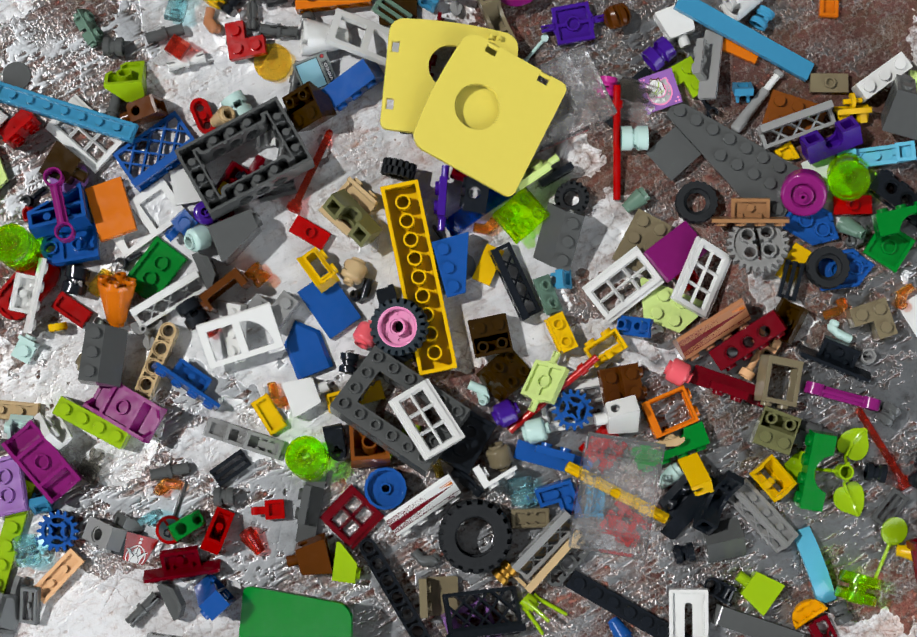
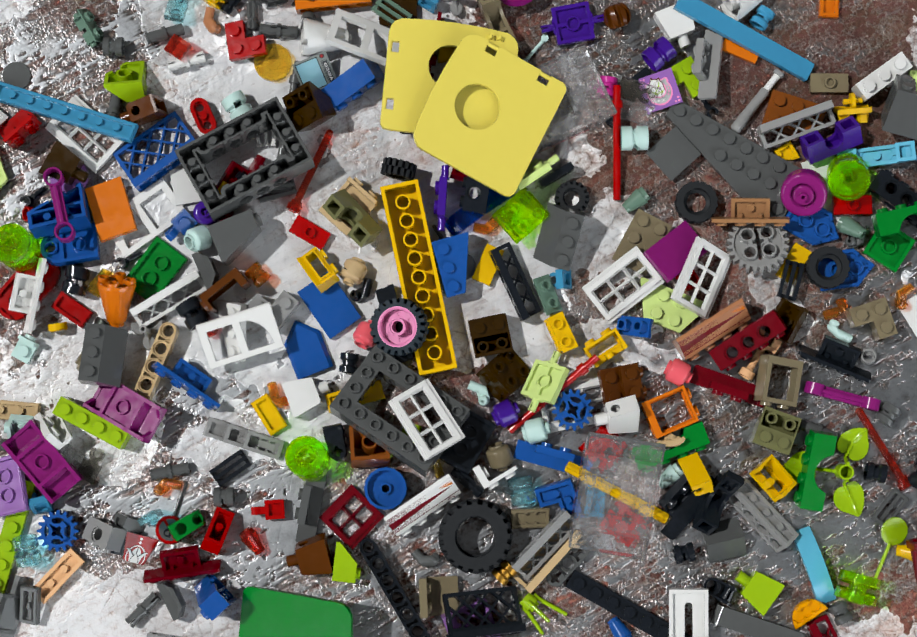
tan cone [210,106,235,128] -> none
dark azure tile [732,82,754,103] -> none
none -> yellow tile [438,47,456,63]

